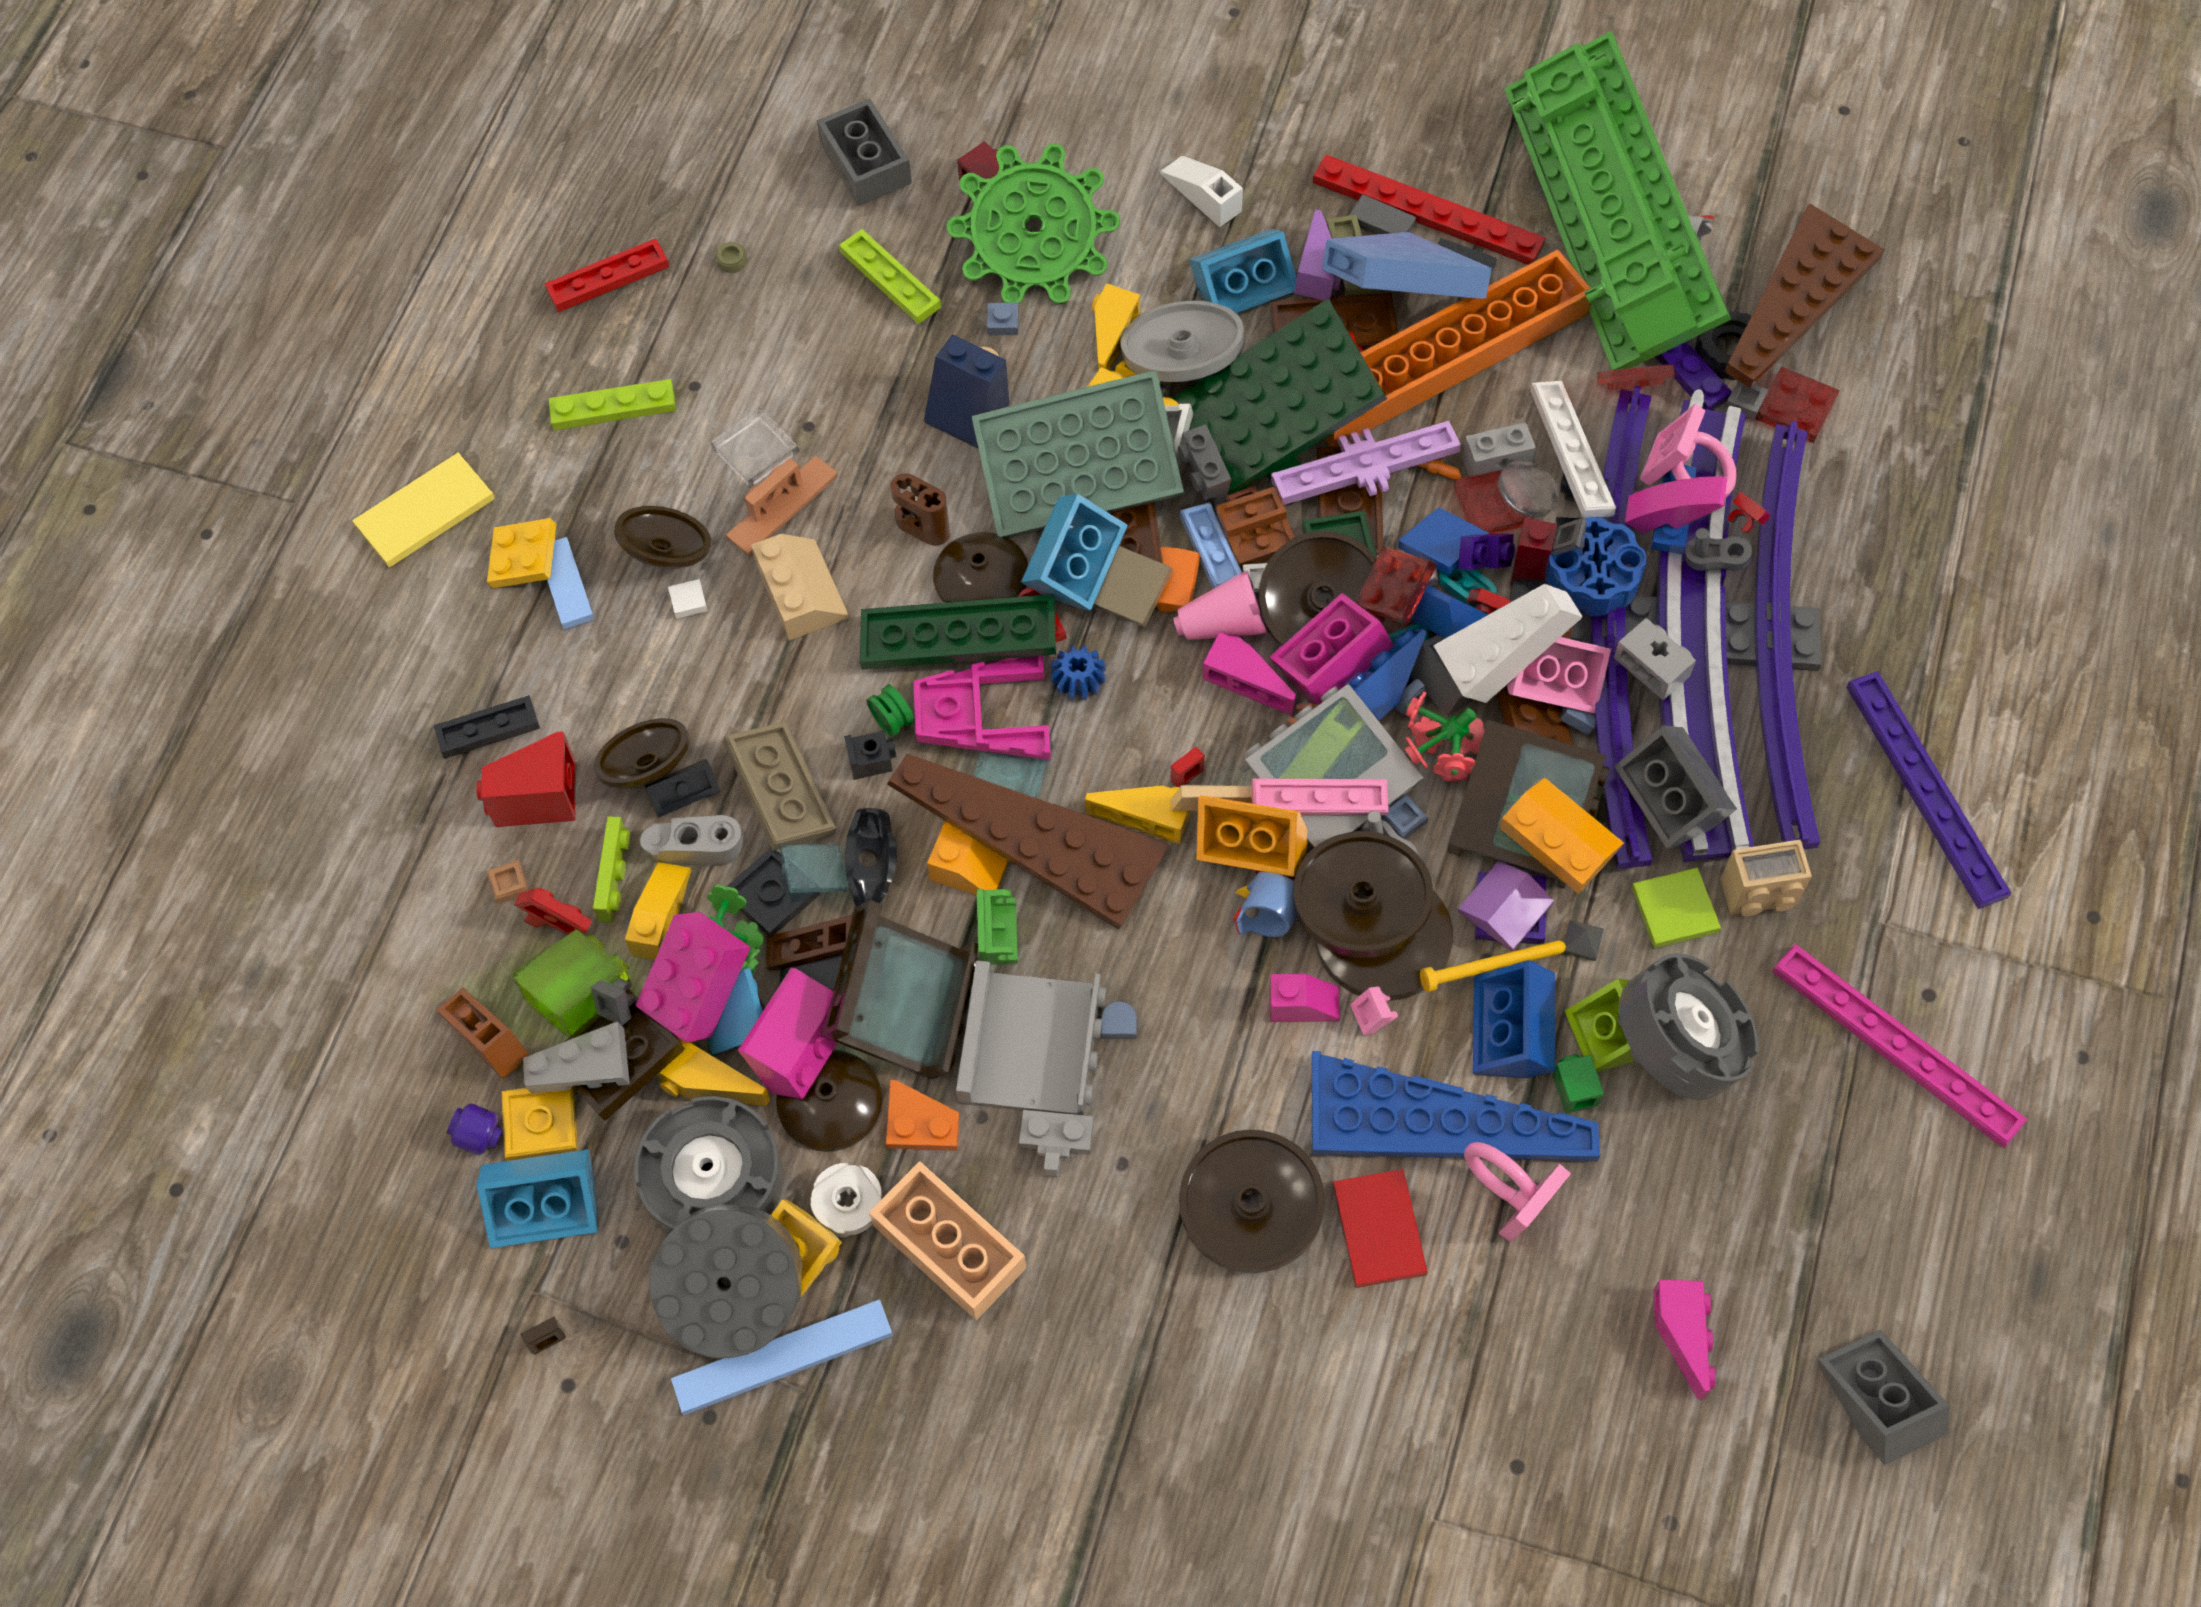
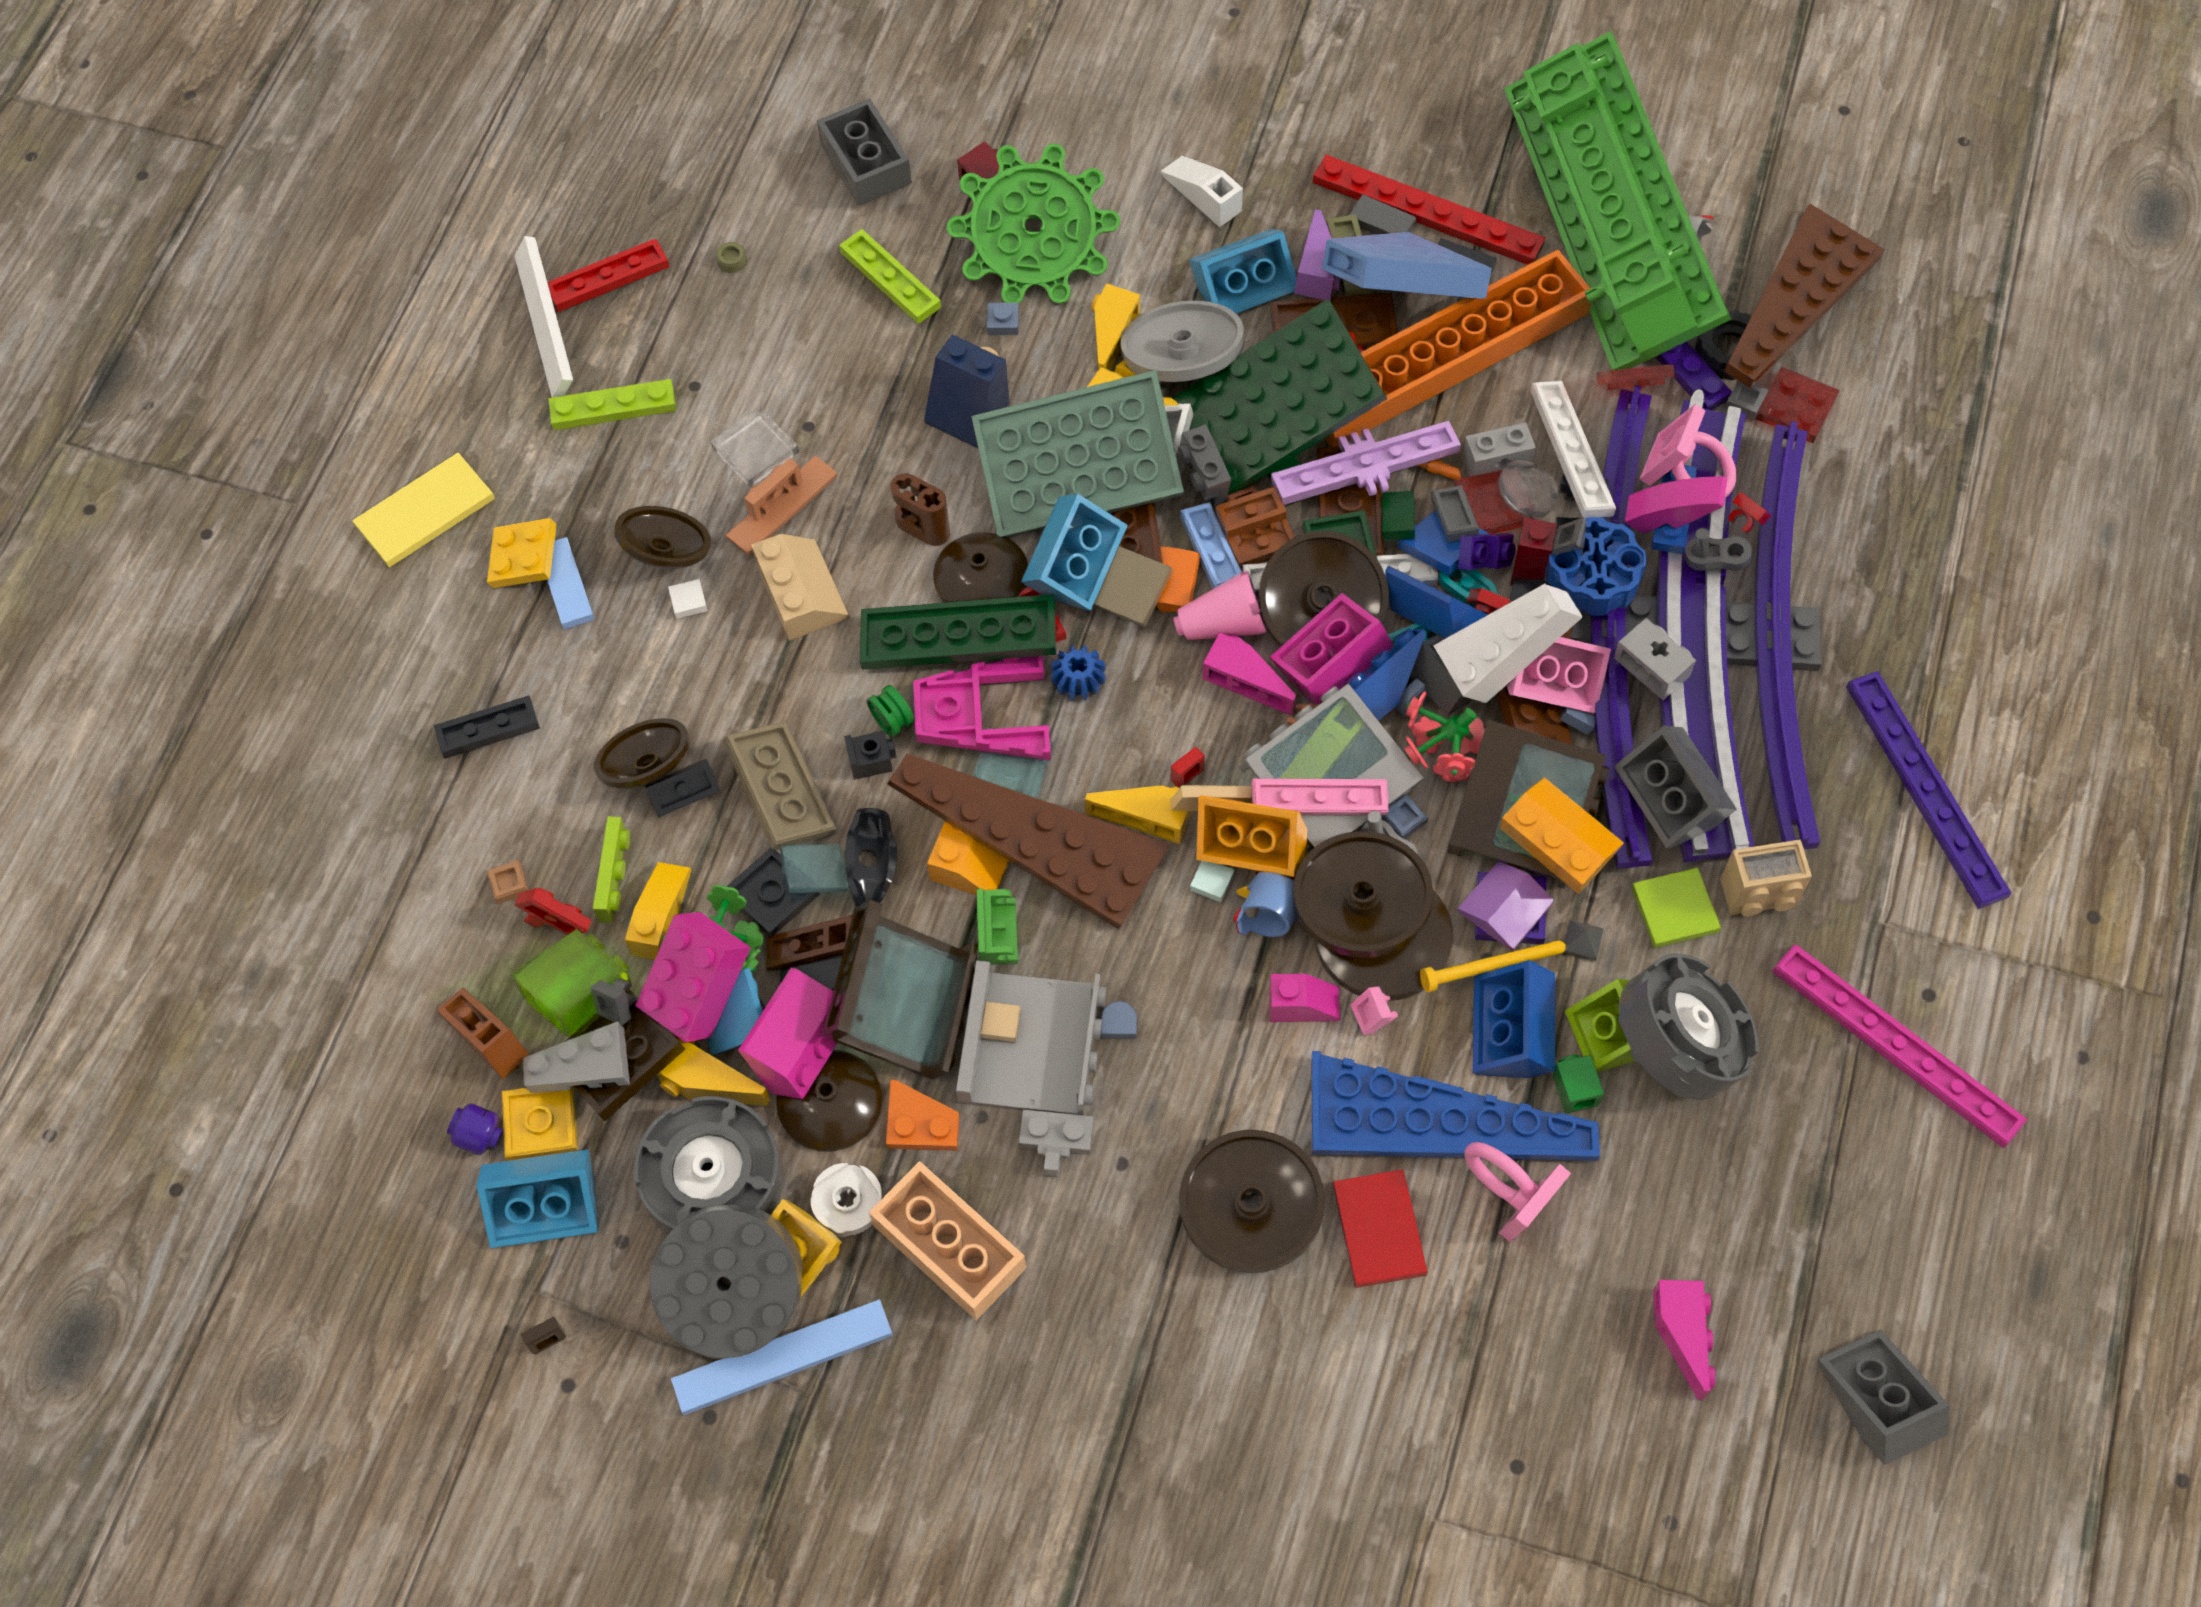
red slope [476,731,576,827] -> none
light grey piece [640,815,744,866] -> none
clear red plate [1355,547,1437,624] -> none
none -> white tile [515,236,573,398]
none -> tan tile [981,1002,1021,1042]
none -> light aqua tile [1190,861,1235,903]
none -> dark green tile [1382,490,1415,541]
none -> dark grey tile [1431,485,1479,543]

